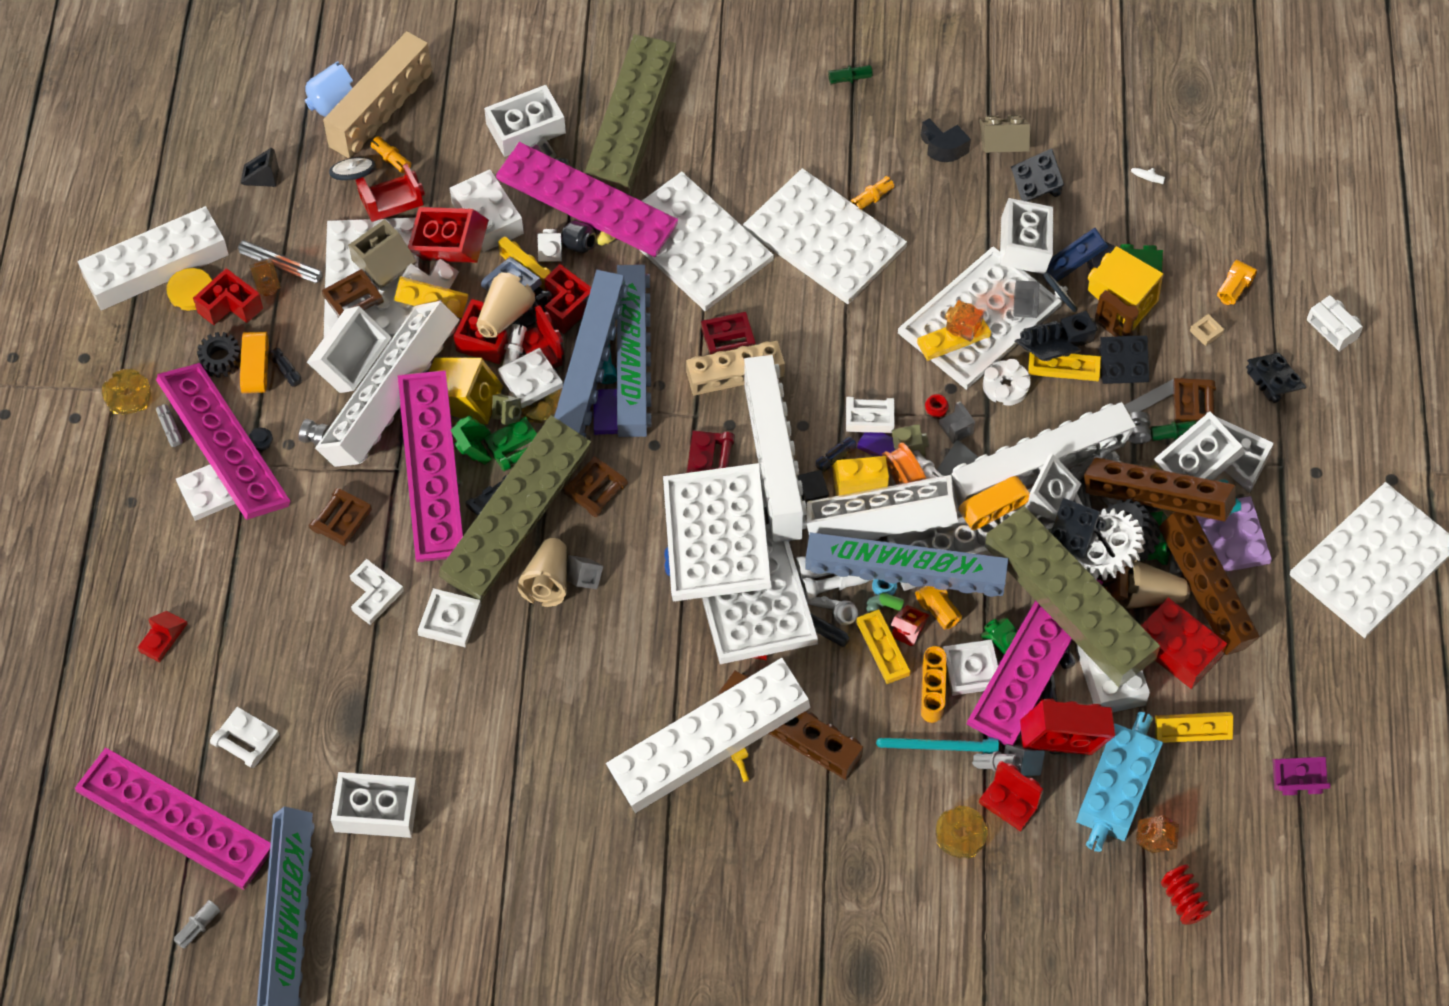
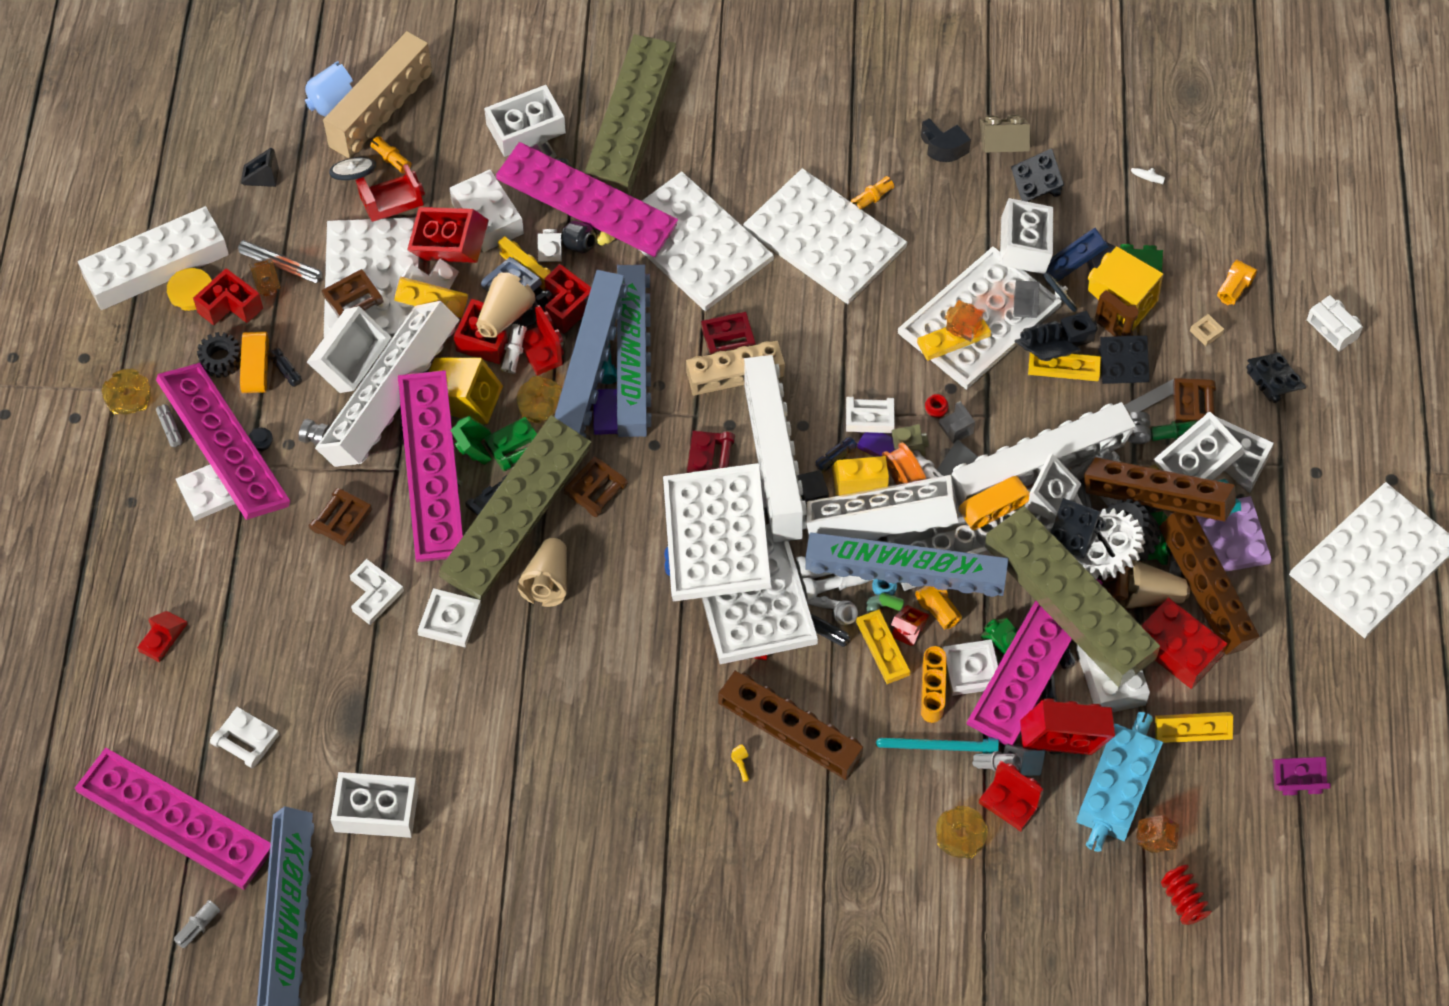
dark tan slope [348,219,417,289] -> none
olive bracket [492,394,521,425] -> none
white plate [498,348,563,408] -> none
flat silver panel [567,555,603,589] -> none
white brick [606,658,810,813] -> none
dark green axle [828,65,873,85] -> none
white plate [983,359,1030,406] -> none

